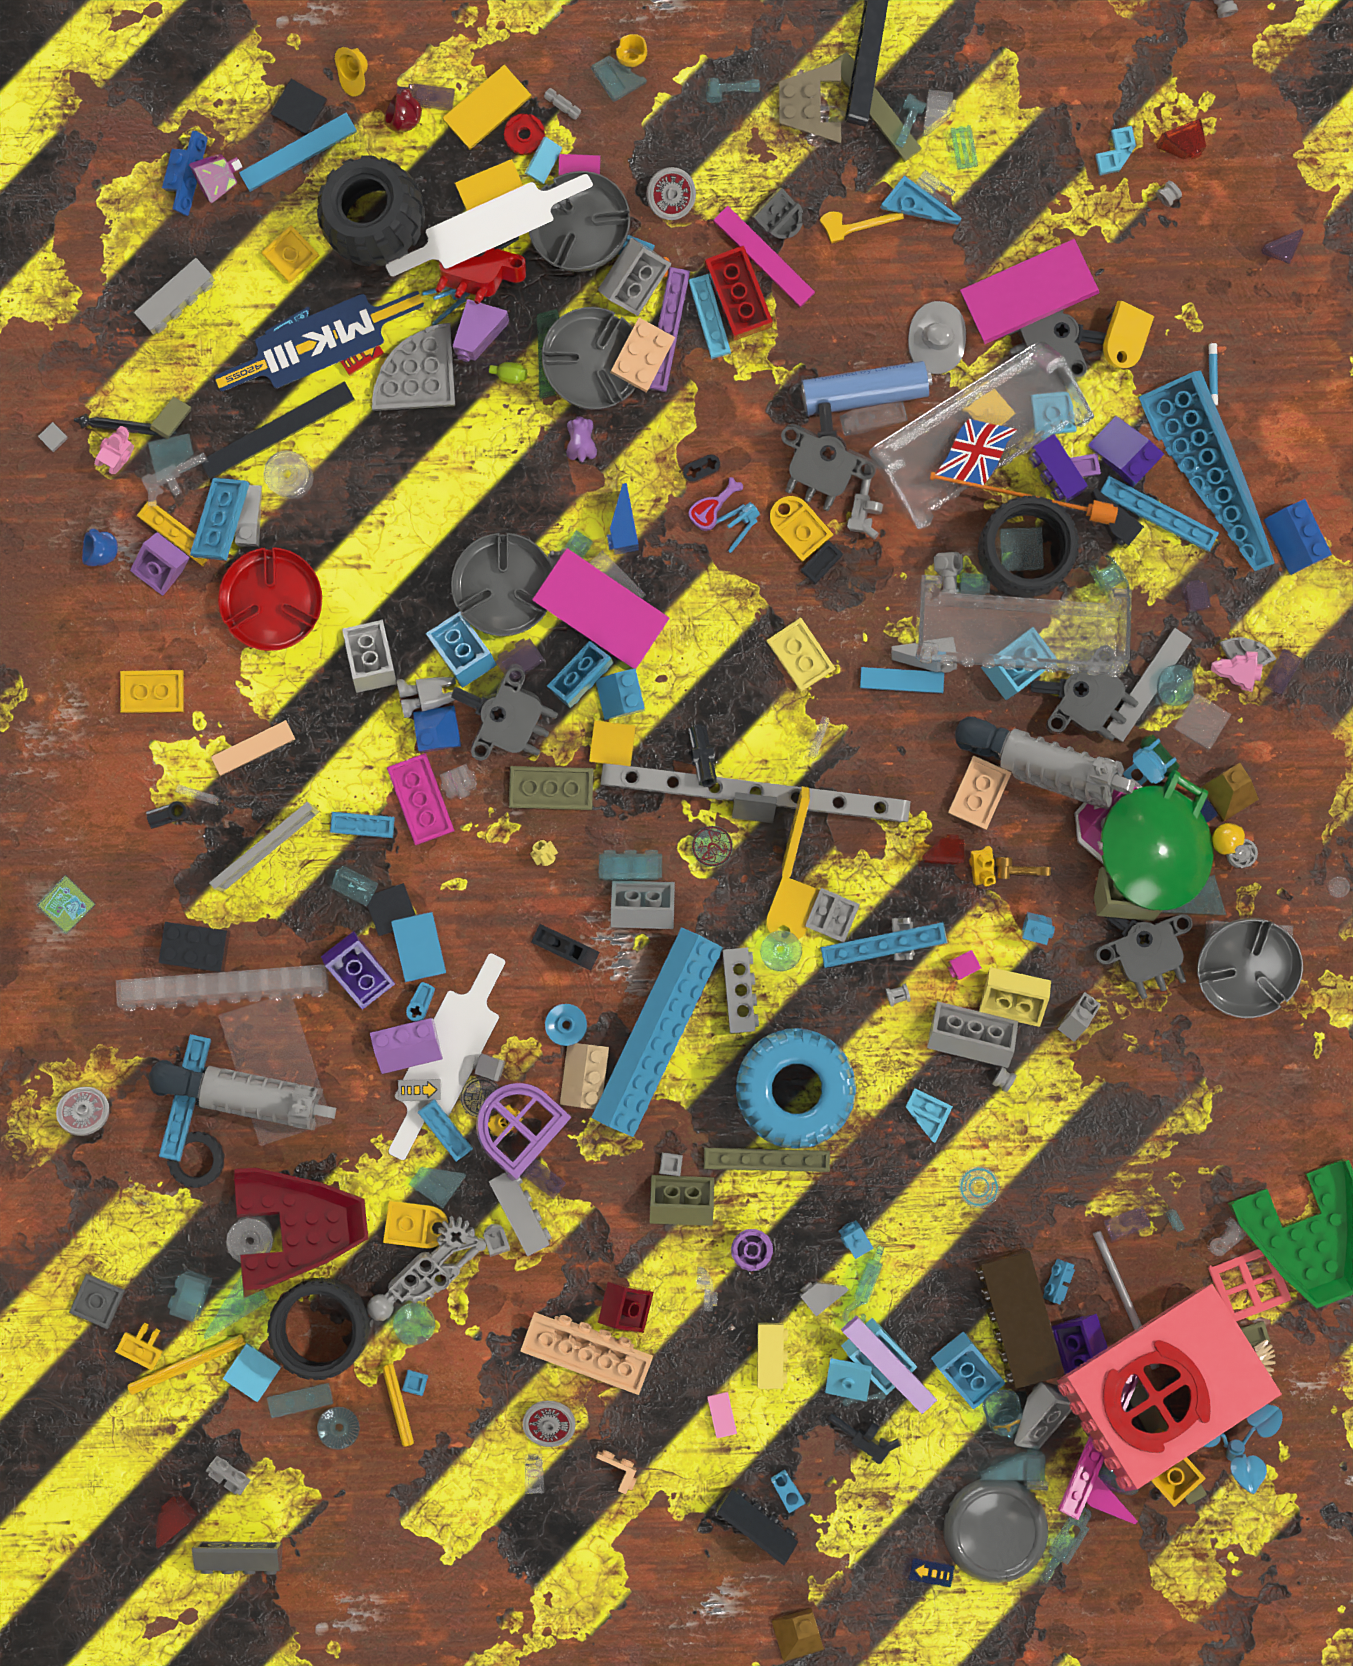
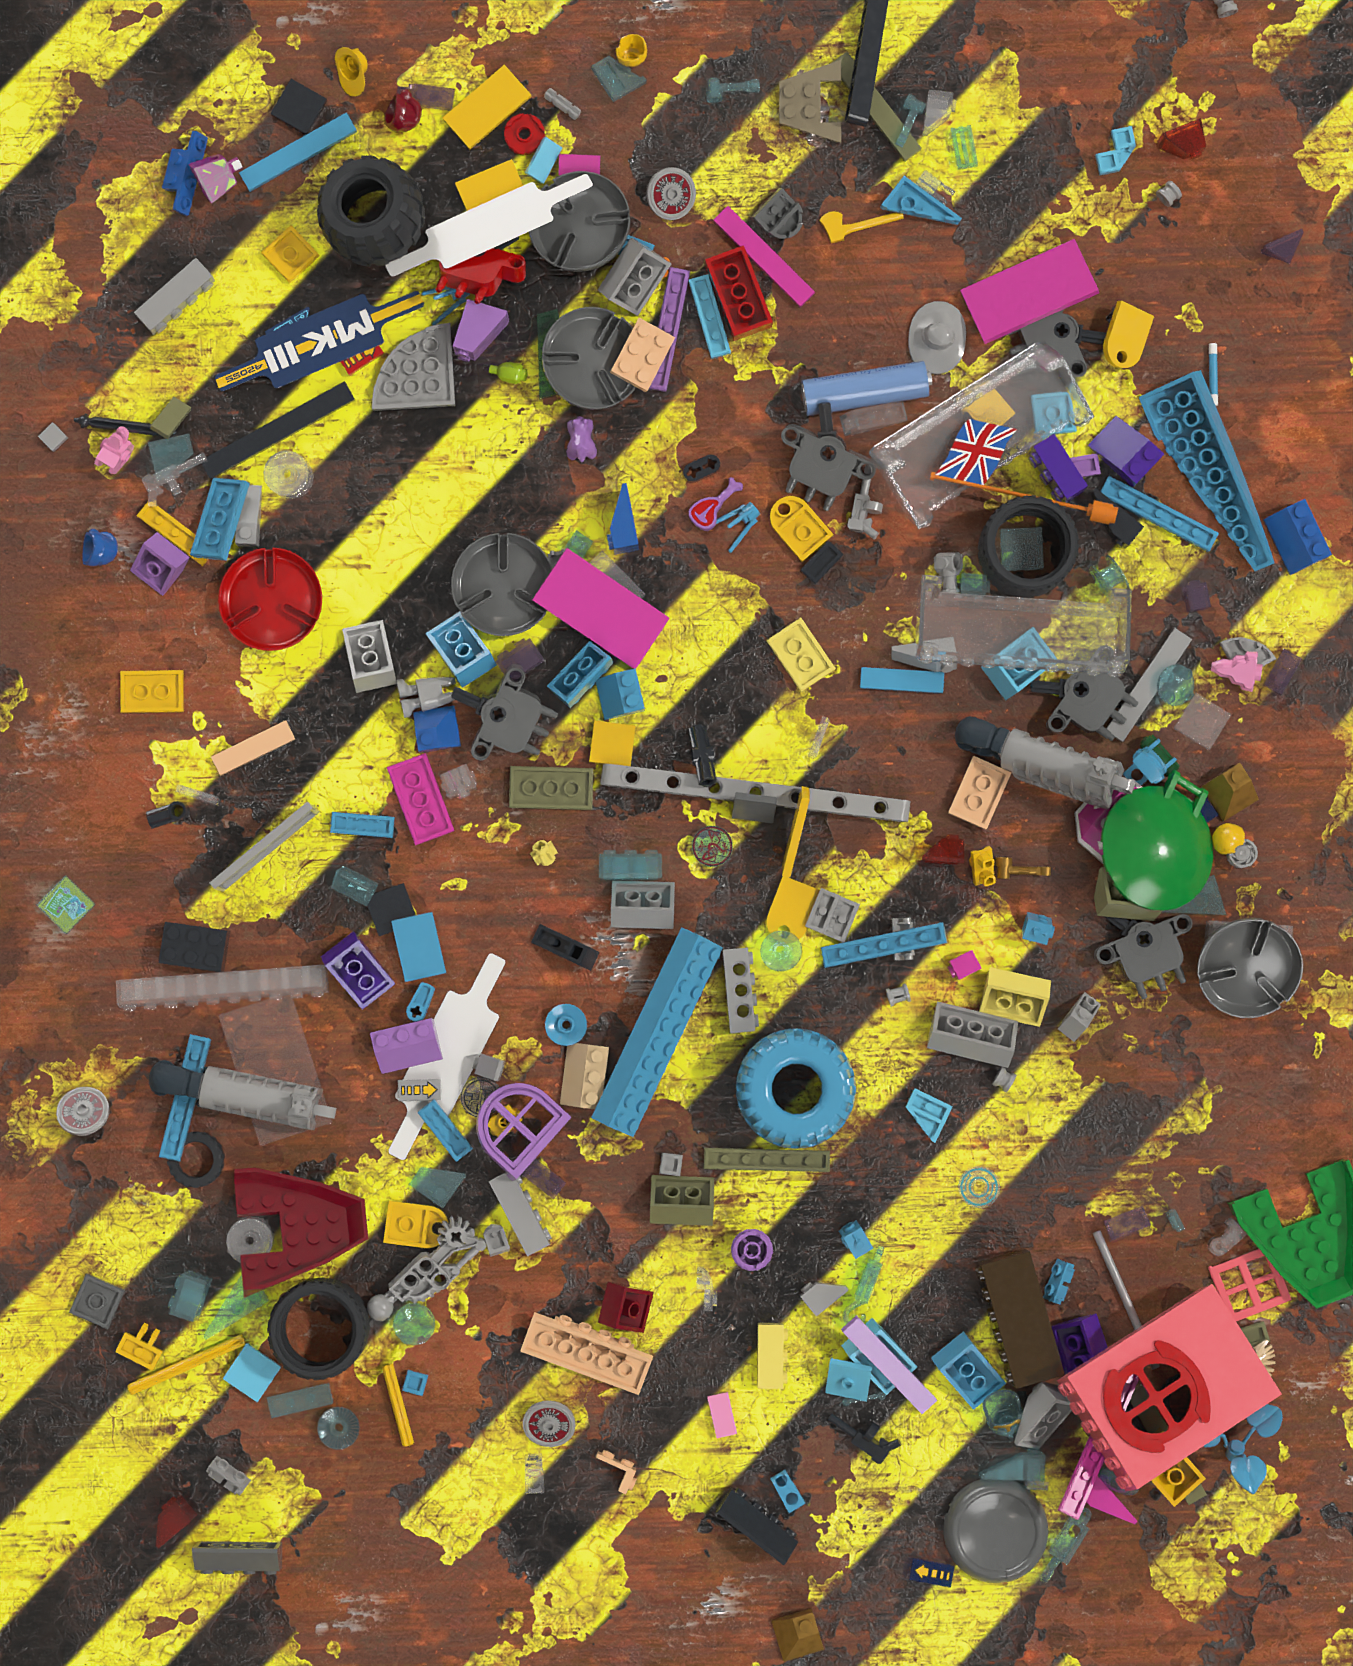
clear tile [1328,877,1350,898] -> none

